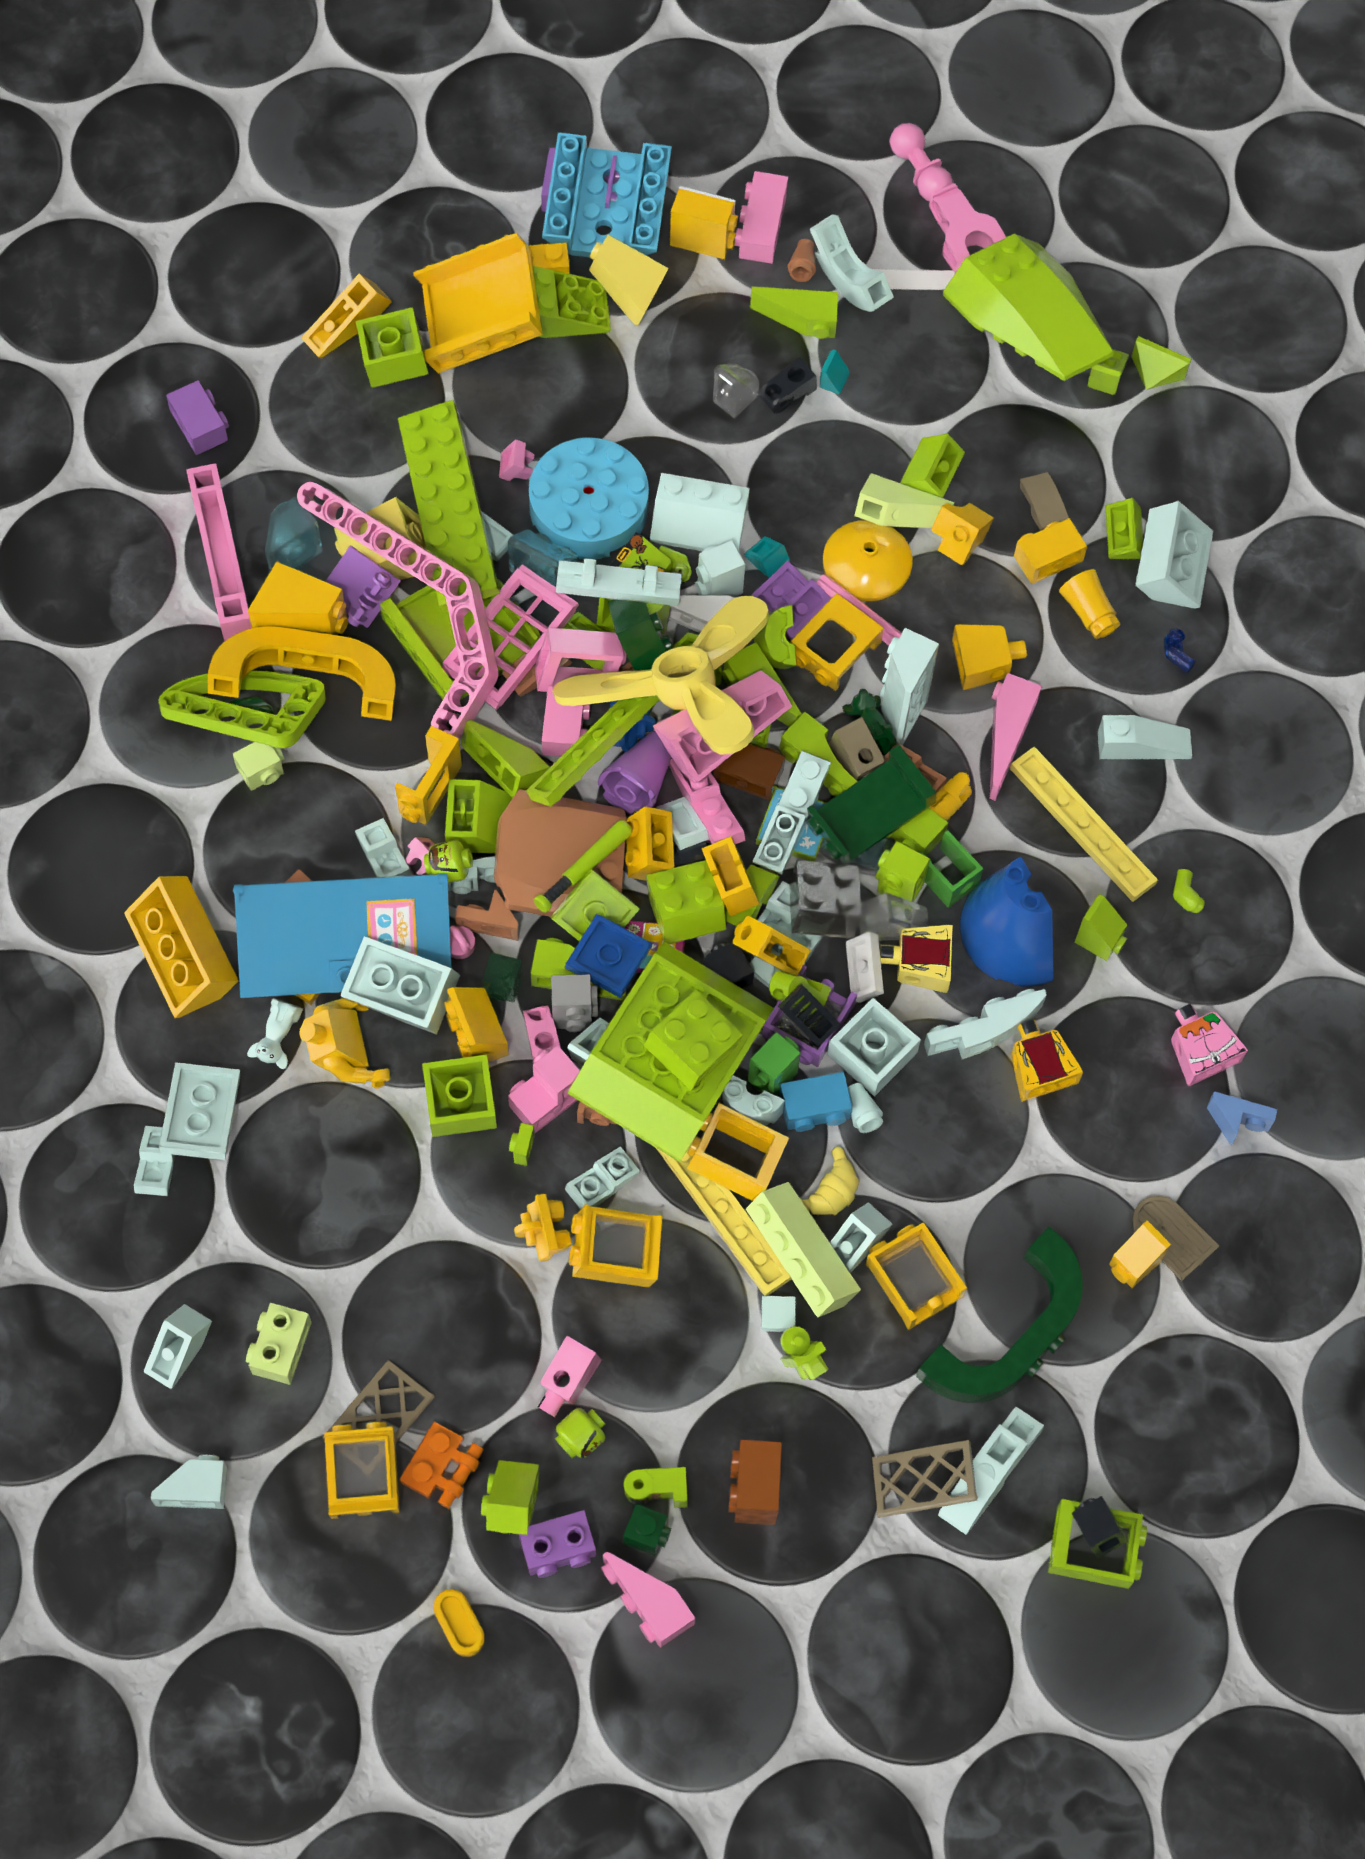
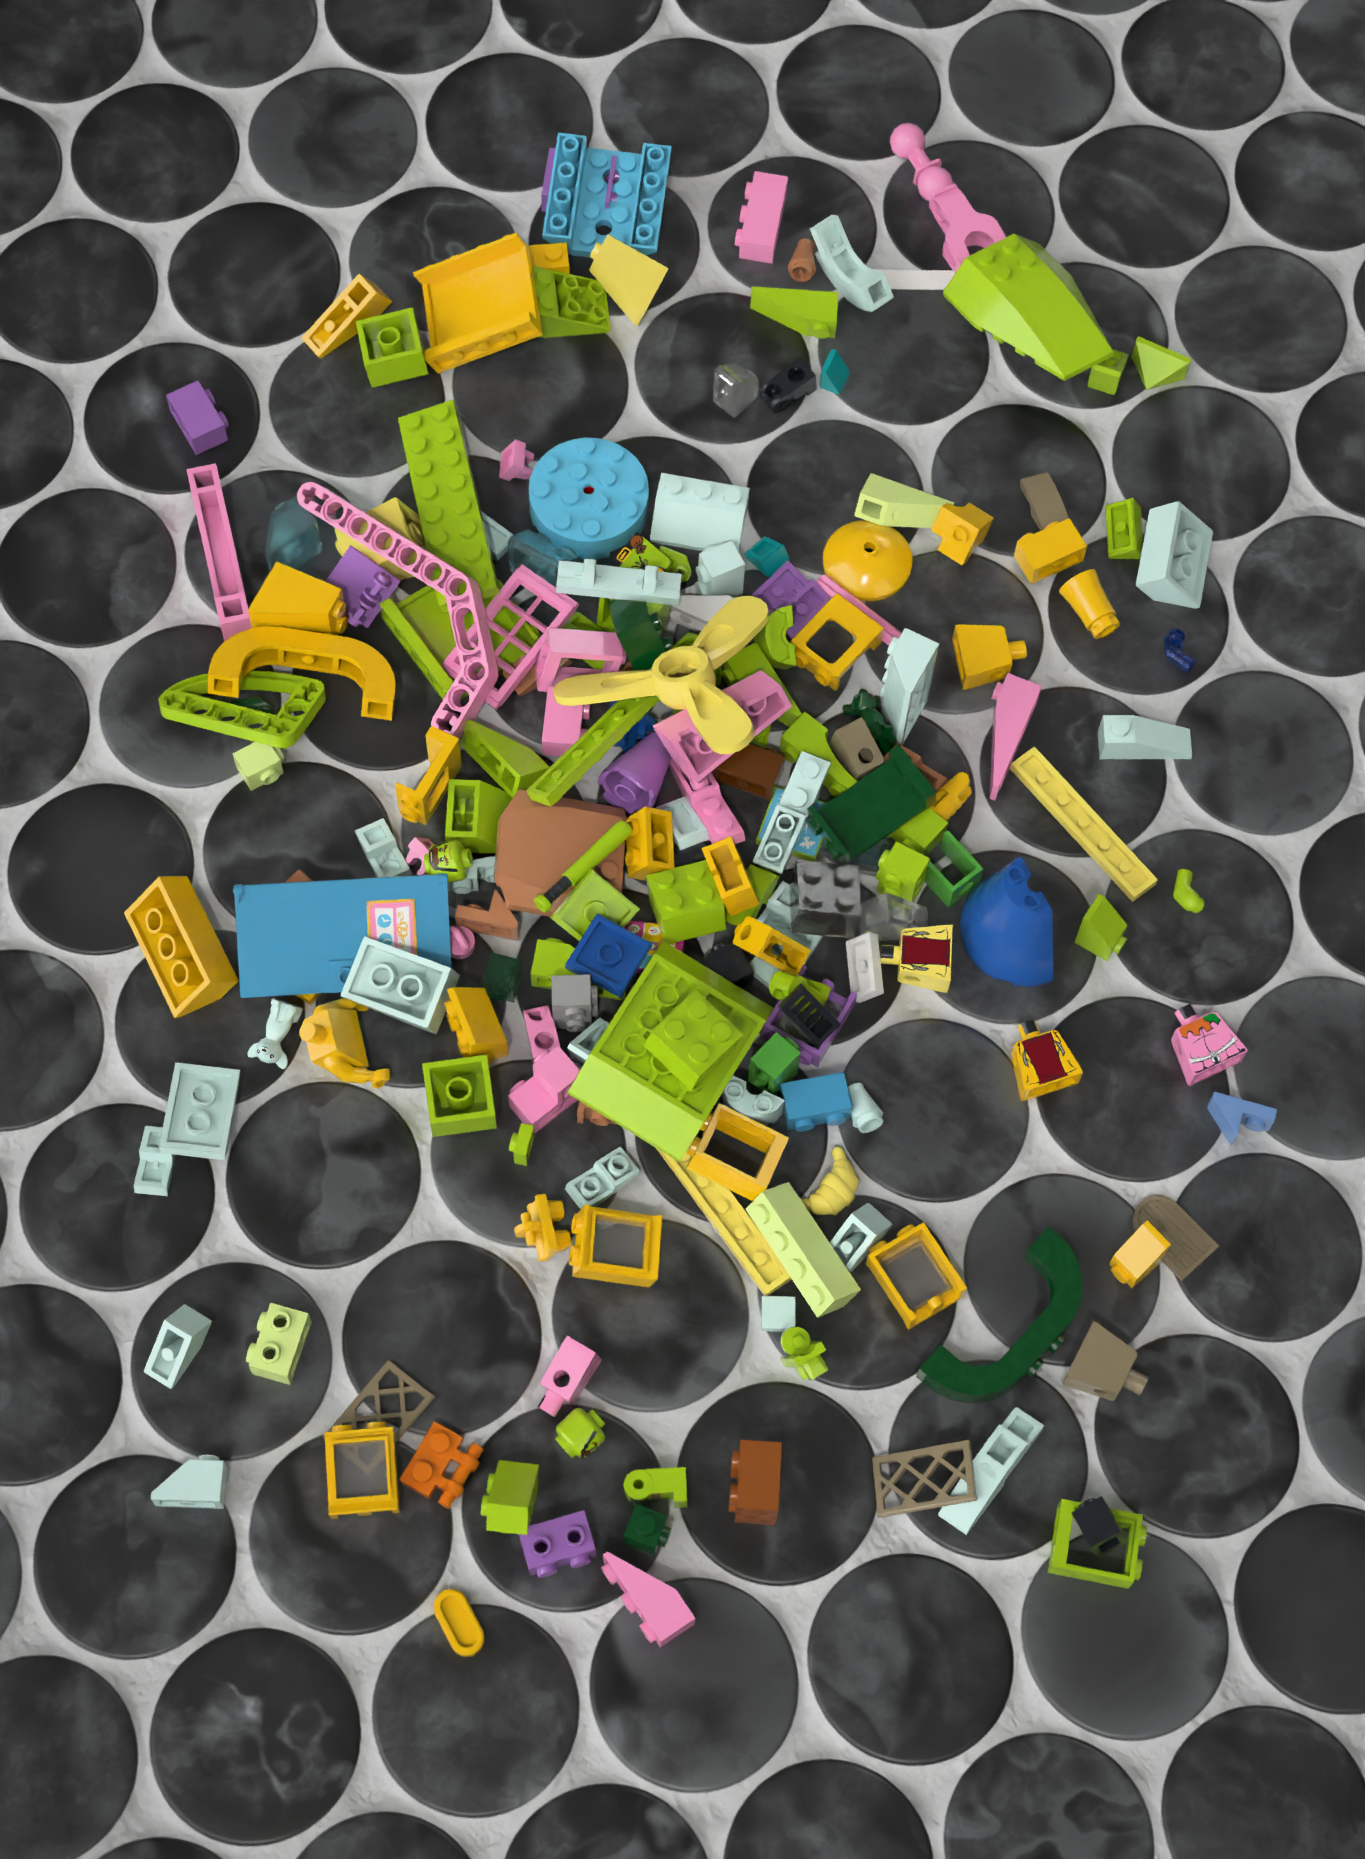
yellow piece [670,186,738,260] -> none
light aqua brick [827,998,921,1096] -> none
lime brick [900,433,965,498] -> none
light aqua slope [924,989,1046,1059] -> none
none -> dark tan torso [1062,1321,1149,1401]

